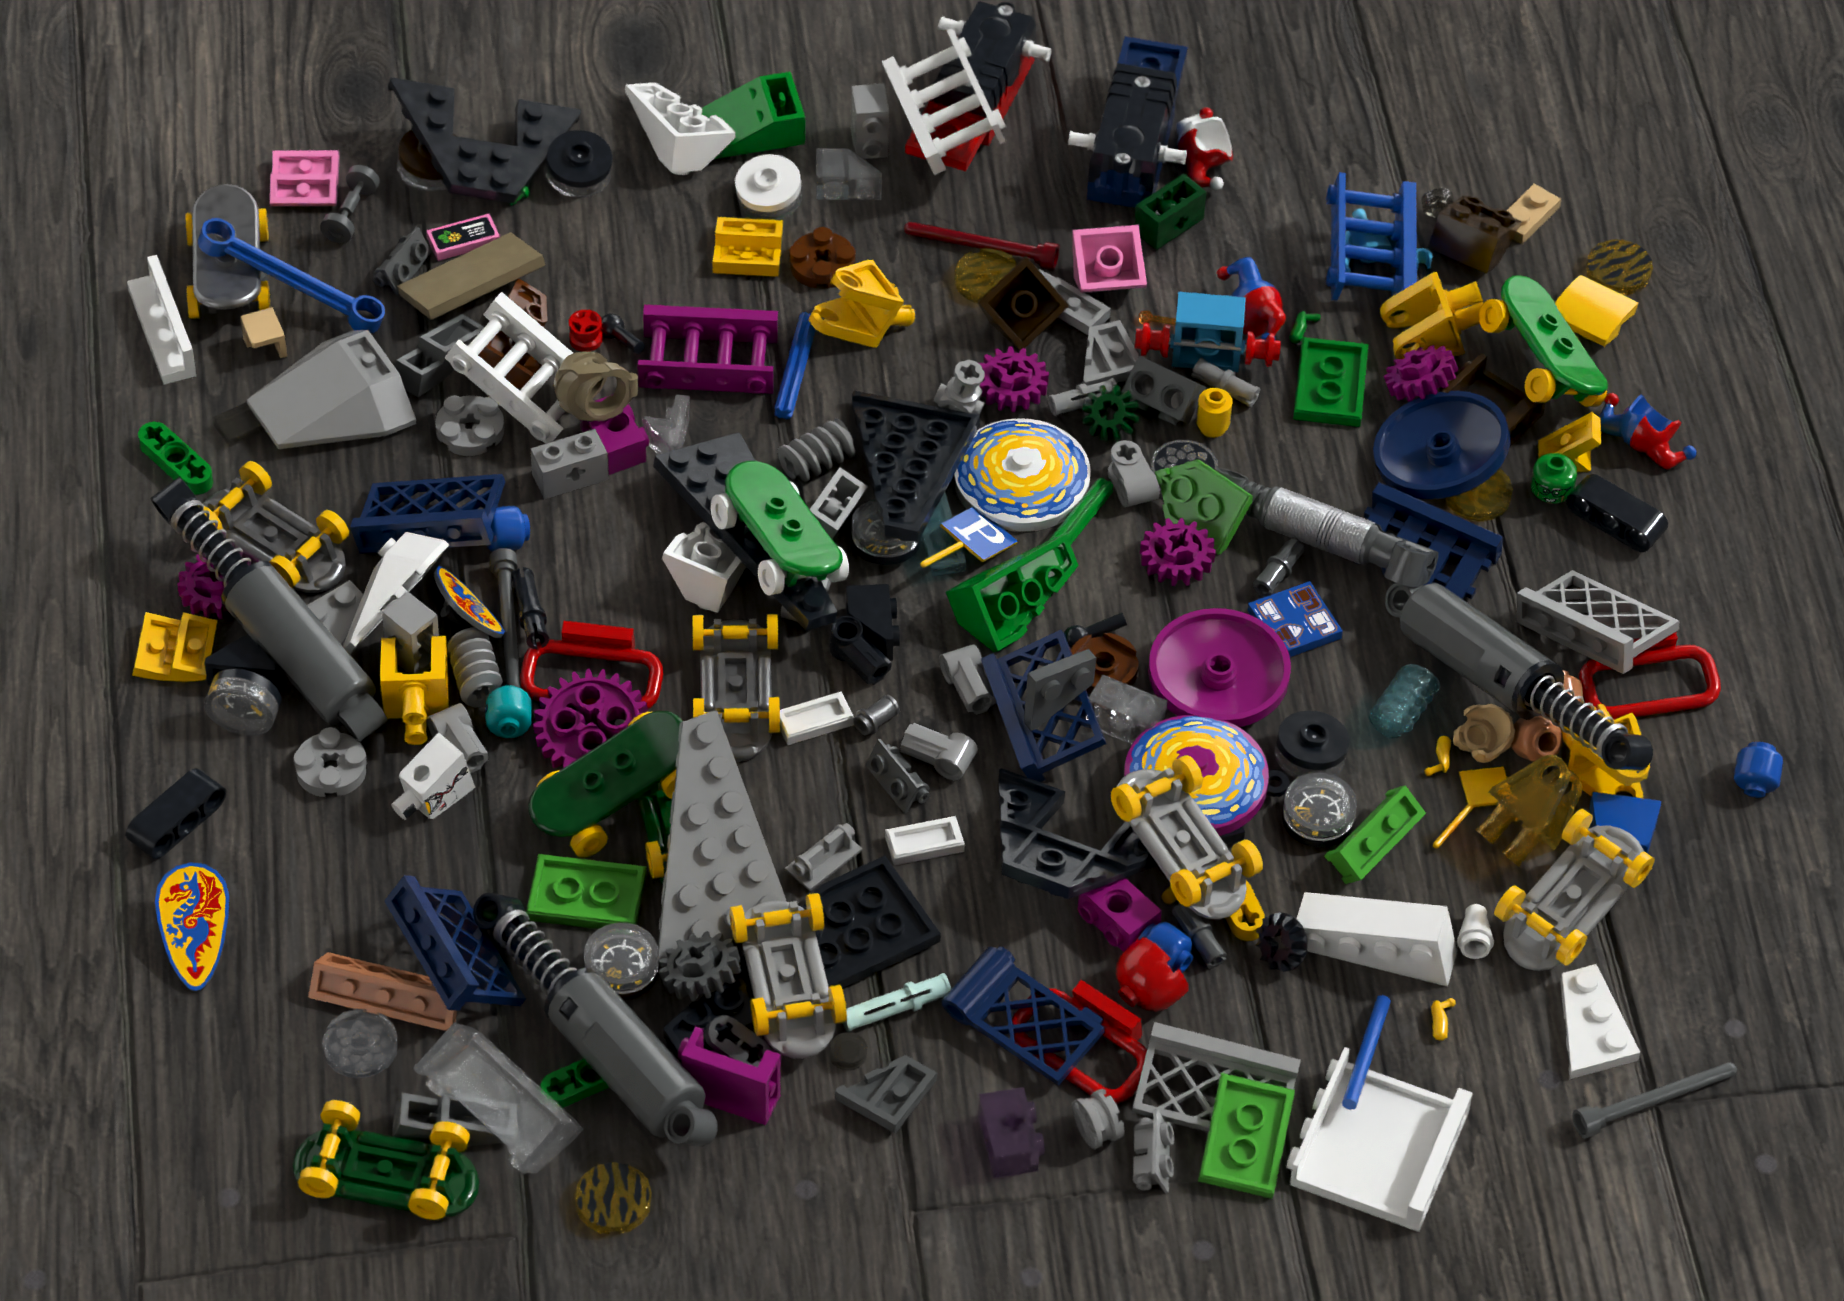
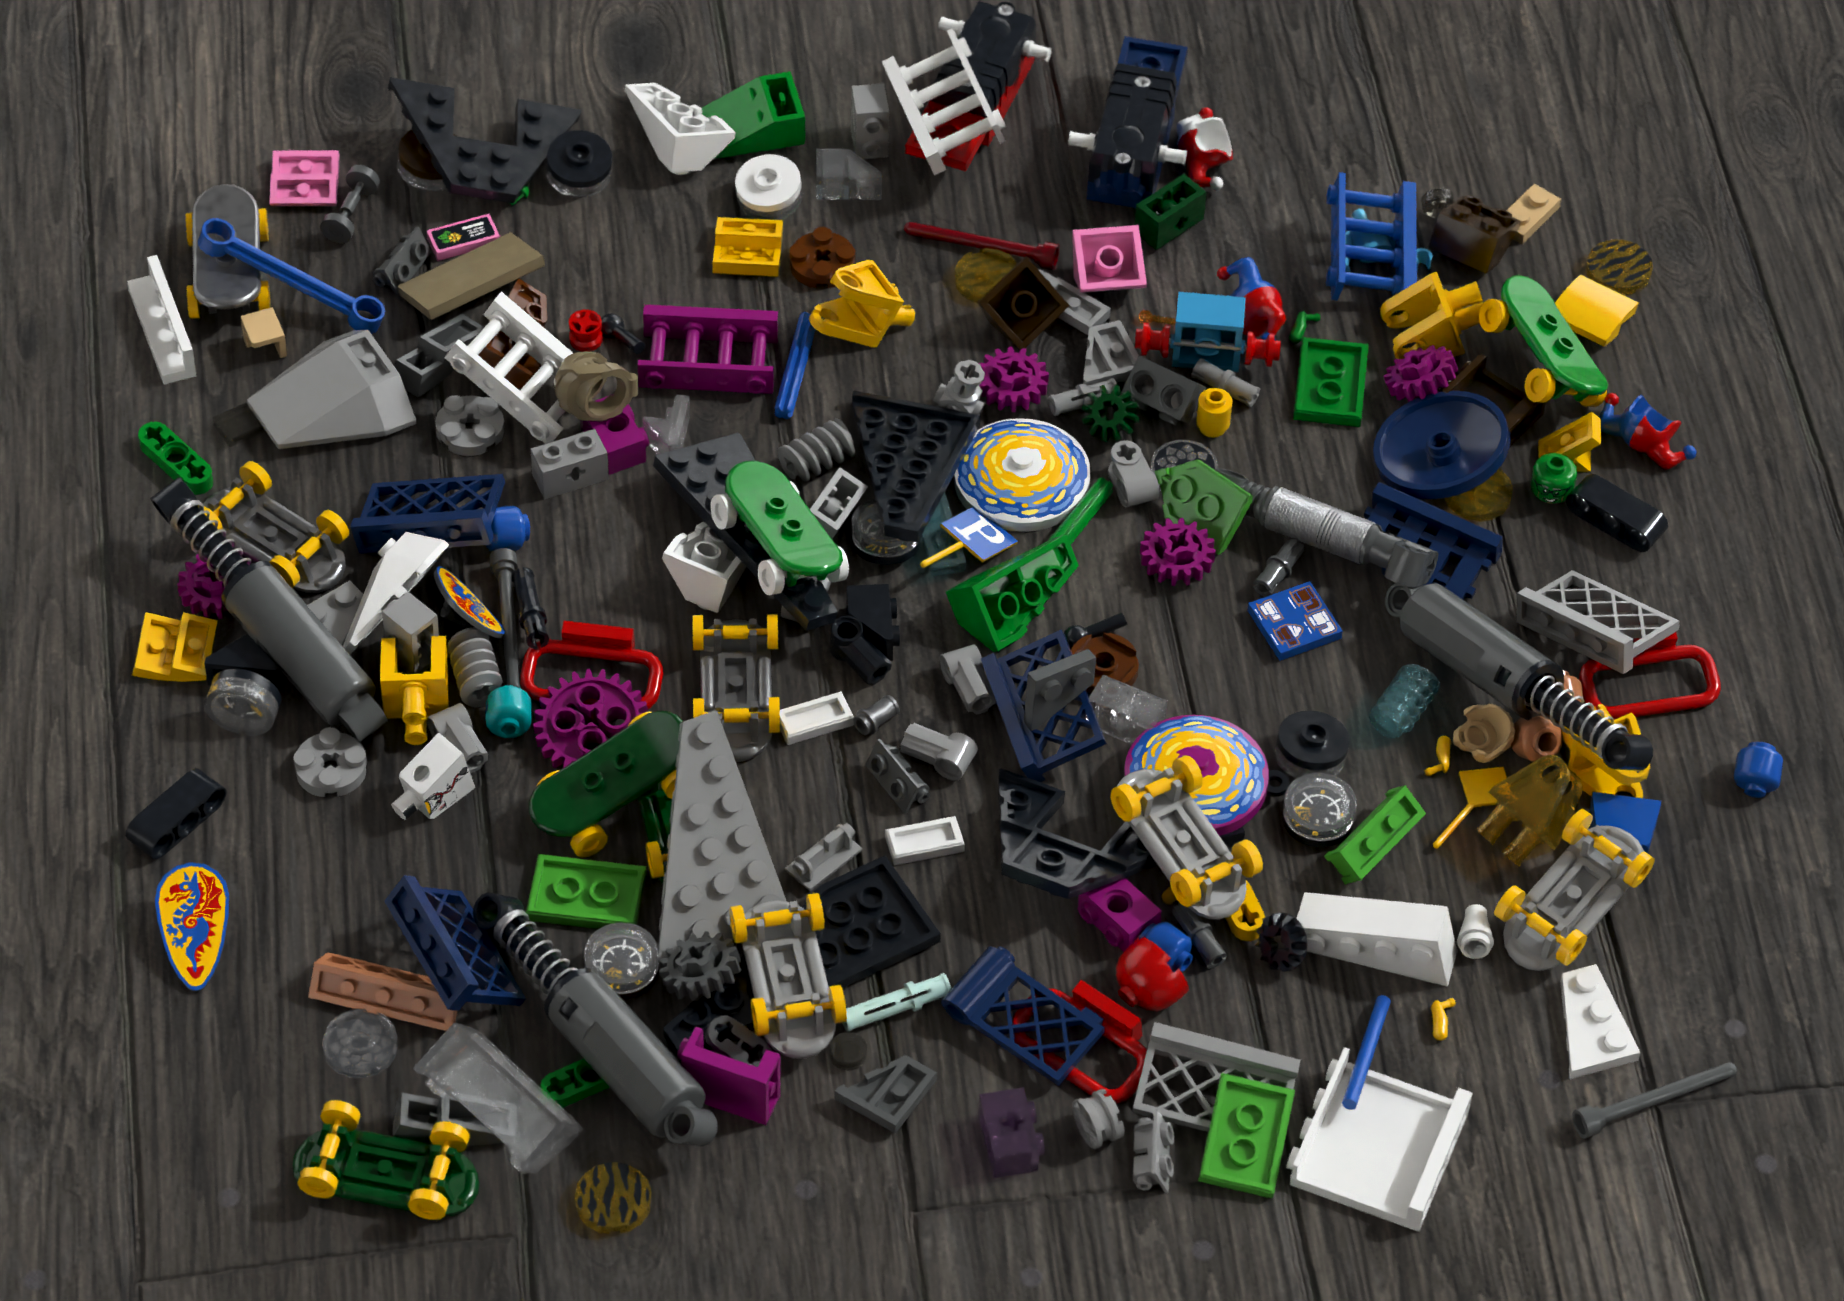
magenta dish [1148,608,1291,727] -> none

